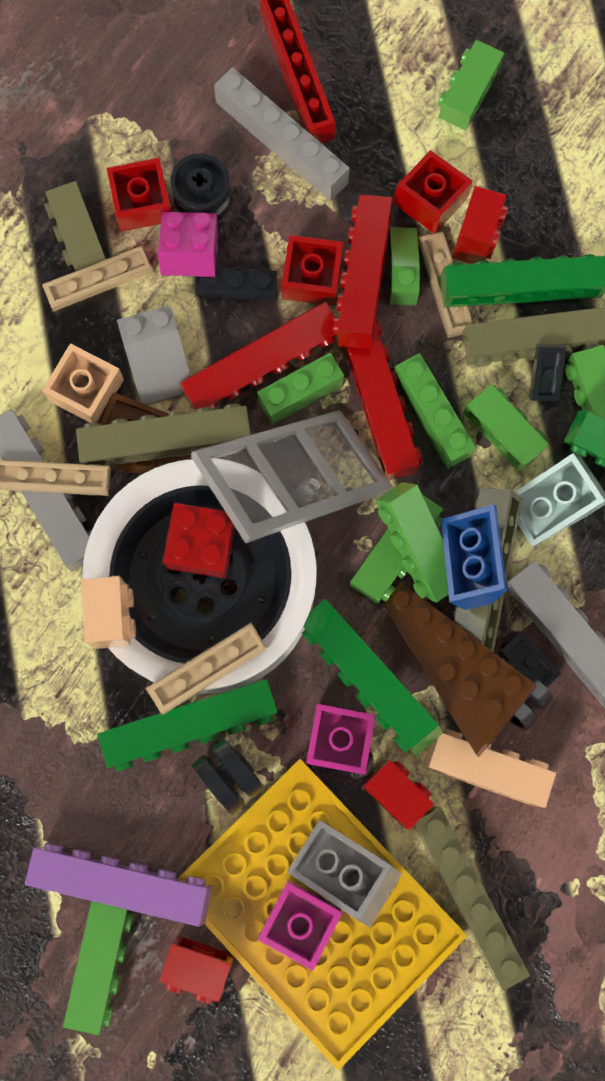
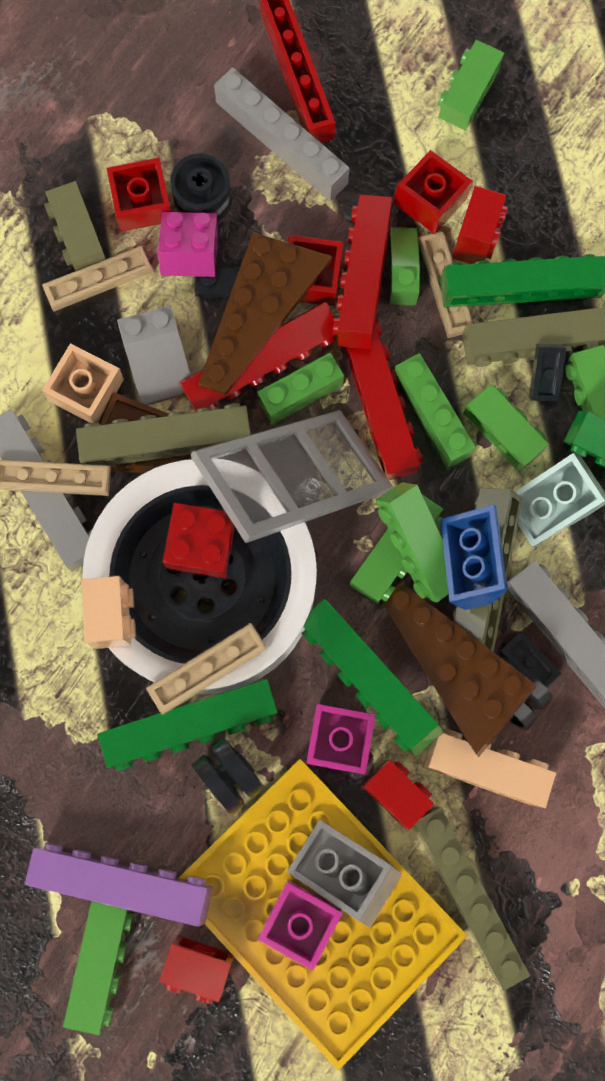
none -> reddish brown wing [198,232,332,395]

